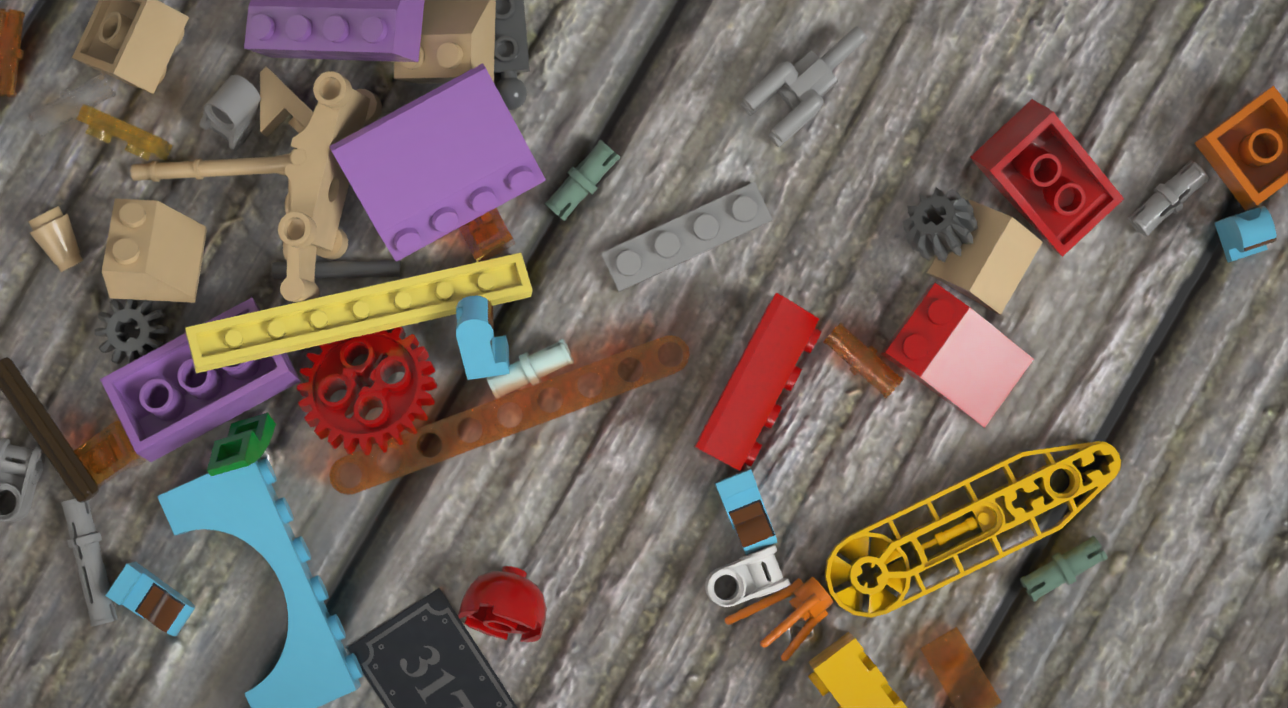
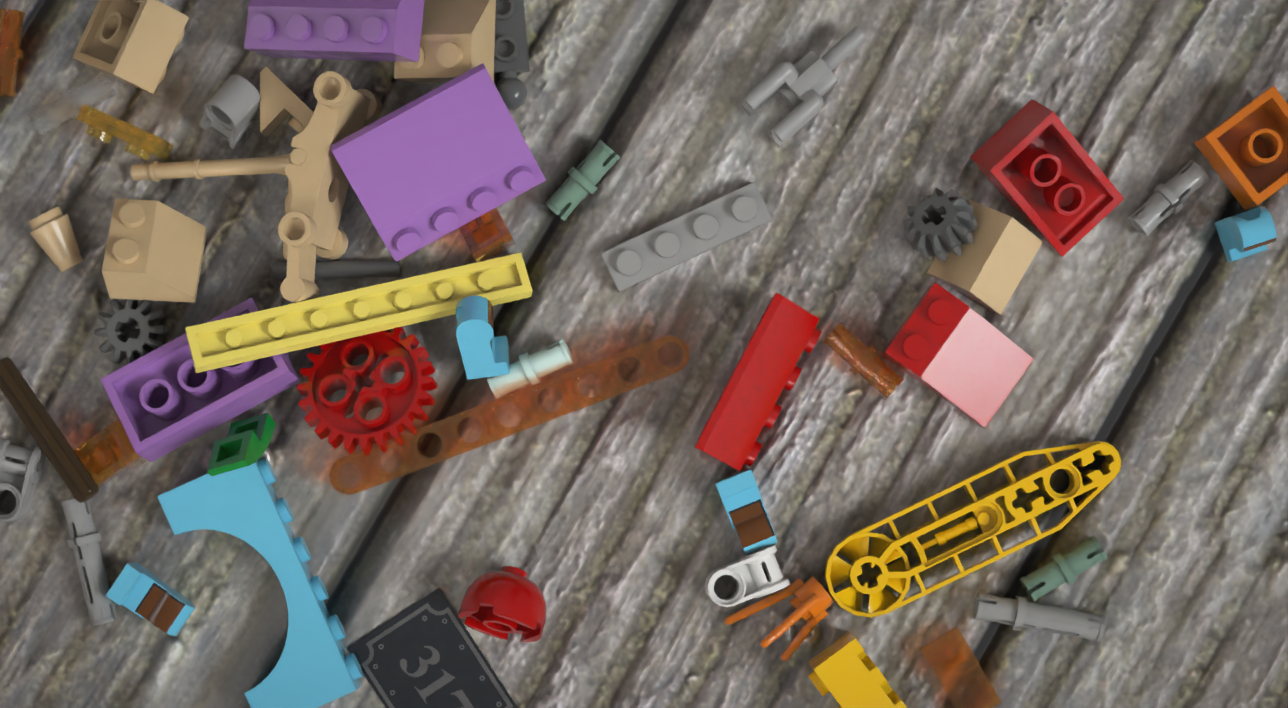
none -> light grey pin [973,592,1105,642]

